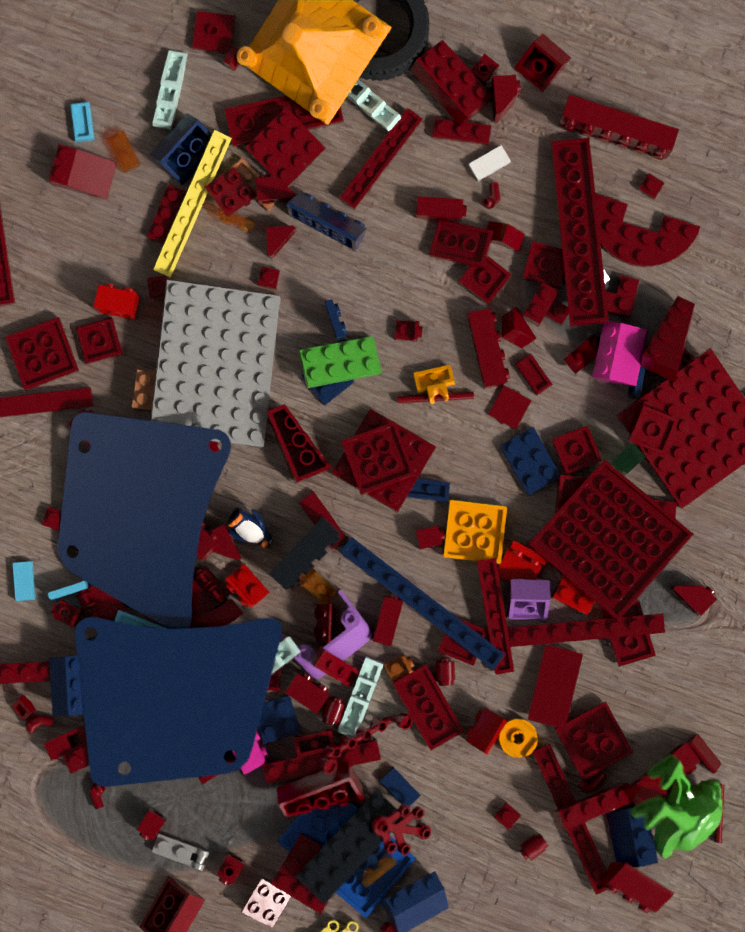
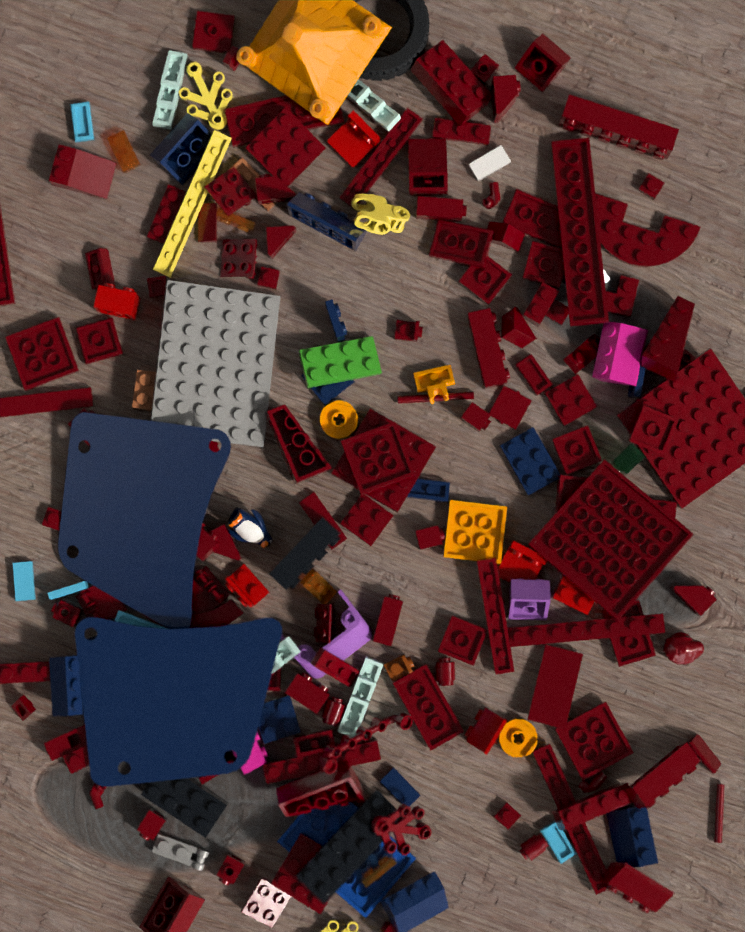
dark red arm [25,714,54,733] -> none
dark blue plate [340,537,505,670] -> none
bright green animal [631,755,723,859] -> none
none -> dark red slope [85,248,115,290]
none -> black brick [141,778,228,838]
none -> light yellow plant [179,62,233,130]
none -> dark red slope [198,203,218,243]
none -> dark red hinge [220,239,258,279]
none -> light orange plate [320,400,358,439]
none -> red bracket [327,110,380,168]
none -> dark red plate [340,495,394,546]
none -> light yellow piece [351,193,410,235]
none -> dark red slope [408,139,448,196]
none -> dark red brick [461,402,491,432]
none -> dark red tile [502,189,562,249]
none -> medium azure tile [540,821,577,864]
none -> dark red plate [544,374,597,426]
none -> dark red hair [663,632,704,665]

